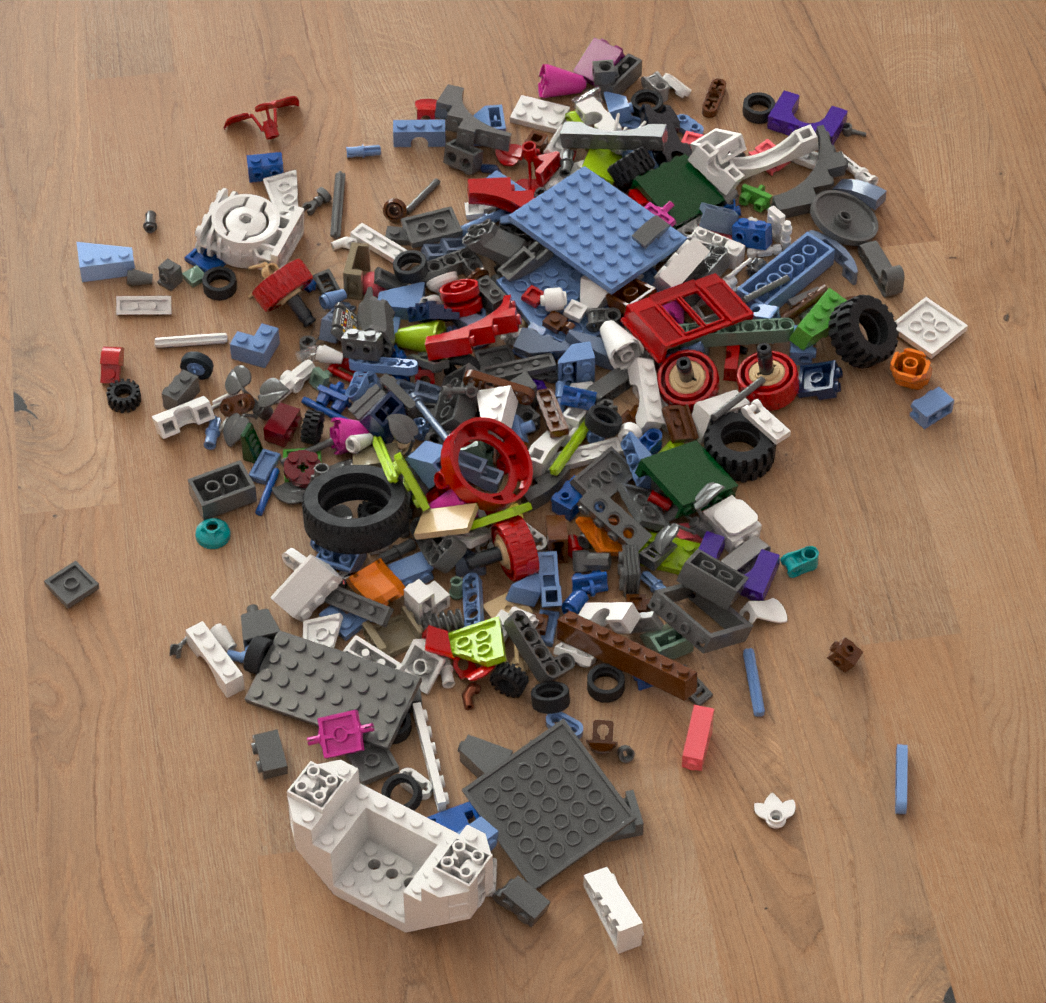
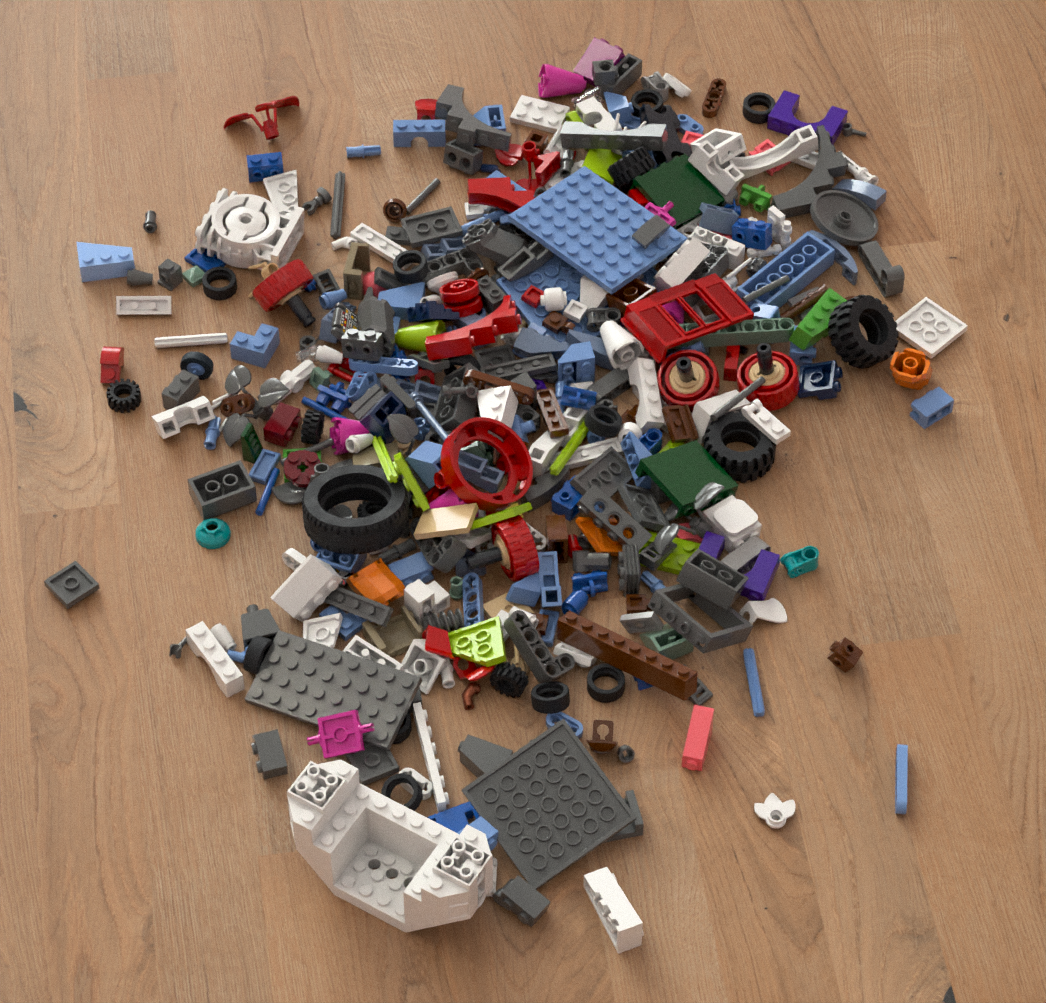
white arch [578,602,641,634] -> none
red pin [647,490,672,511] -> none

